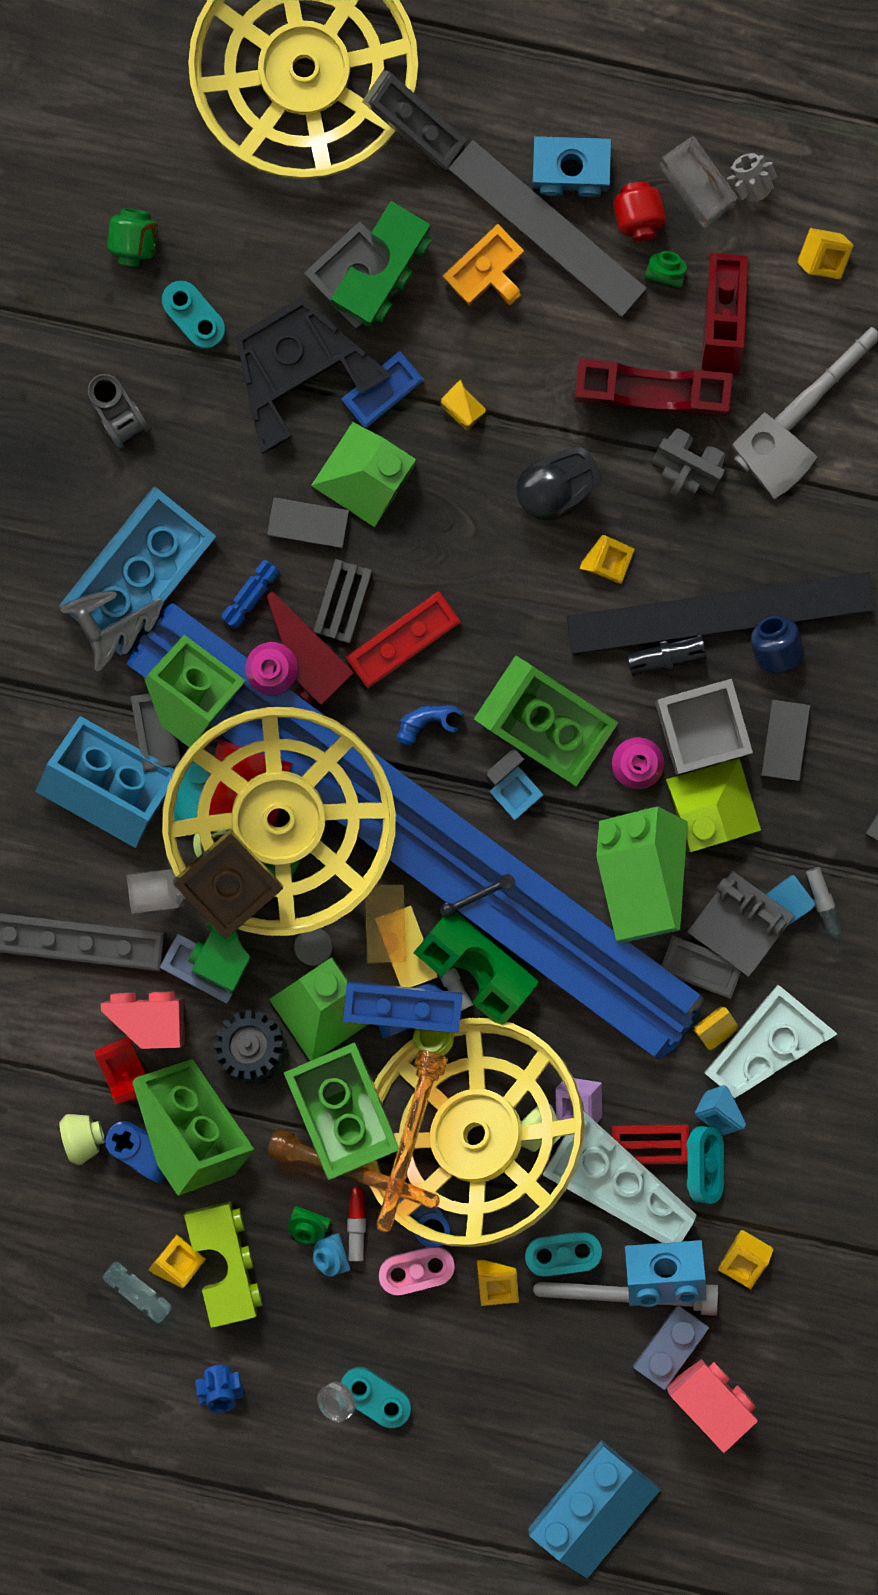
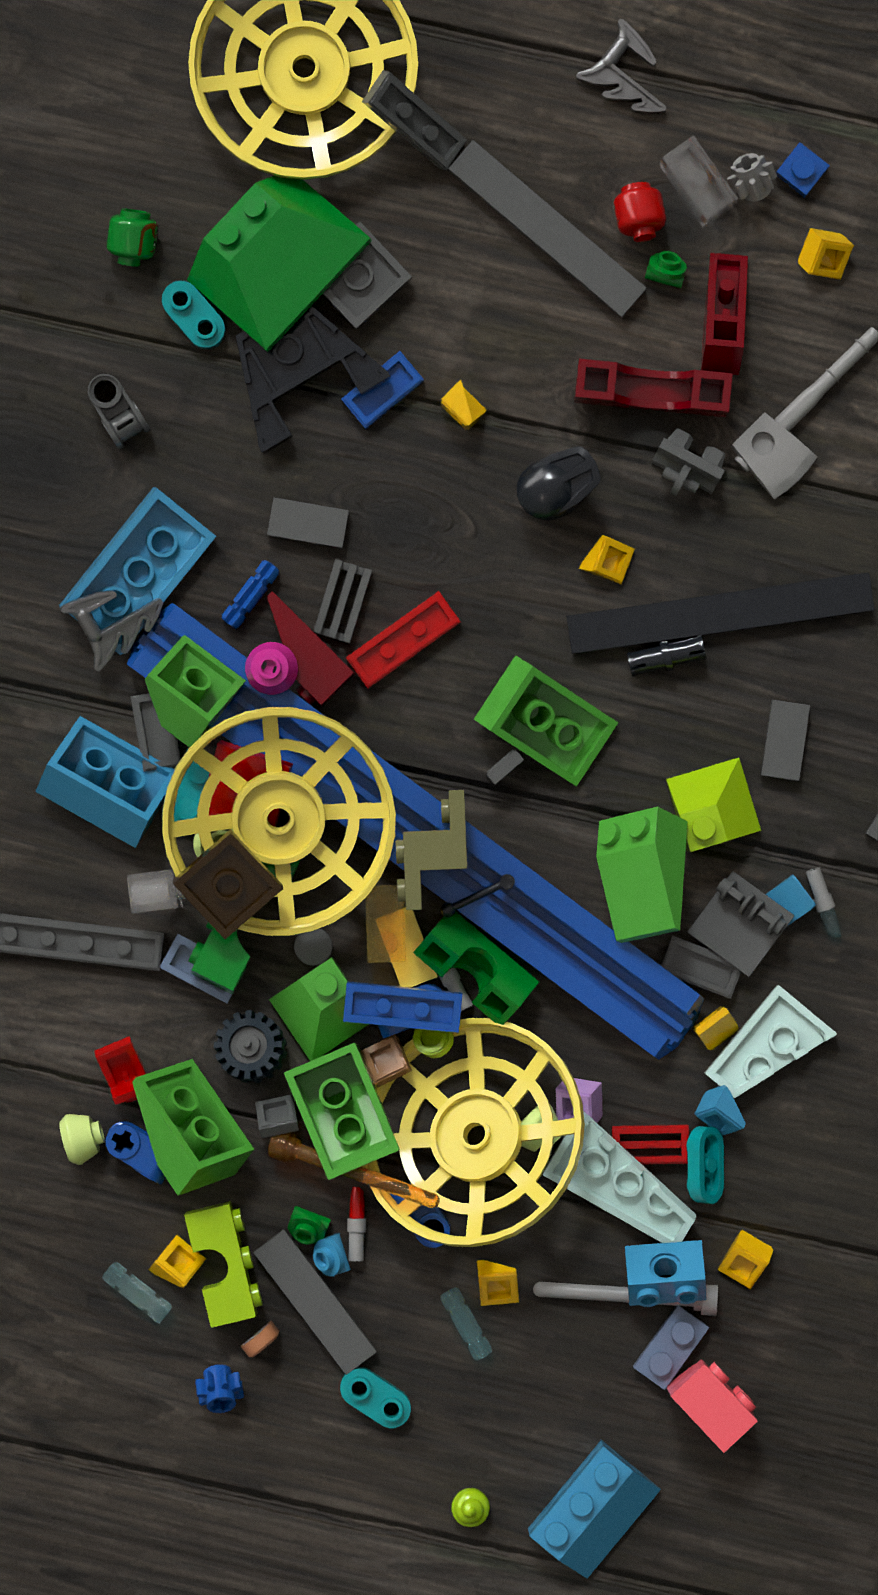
coral slope [101,991,185,1049] -> none
bright green slope [311,422,417,528] -> none
clear tile [317,1381,356,1422] -> none
green arch [331,201,433,329] -> none
clear orange piece [377,1050,448,1232] -> none
bright pink plate [379,1246,455,1295] -> none
blue piece [397,706,464,746] -> none
light orange plate [443,224,524,306] -> none
dark azure plate [489,766,543,820] -> none
teal plate [525,1231,602,1276] -> none
dark azure brick [532,136,611,197] -> none
dark pink cone [612,737,664,790] -> none
light grey piece [655,679,753,775] -> none
dark blue head [751,616,804,673] -> none
none -> green slope [187,175,372,352]
none -> nougat tile [241,1321,279,1358]
none -> dark grey tile [253,1228,377,1375]
none -> dark grey tile [255,1094,299,1138]
none -> medium nougat tile [361,1034,412,1087]
none -> olive bracket [396,790,467,910]
none -> clear light blue axle [441,1287,492,1360]
none -> lime plate [451,1488,490,1527]
none -> flat silver piece [576,19,666,114]
none -> blue plate [776,142,830,198]

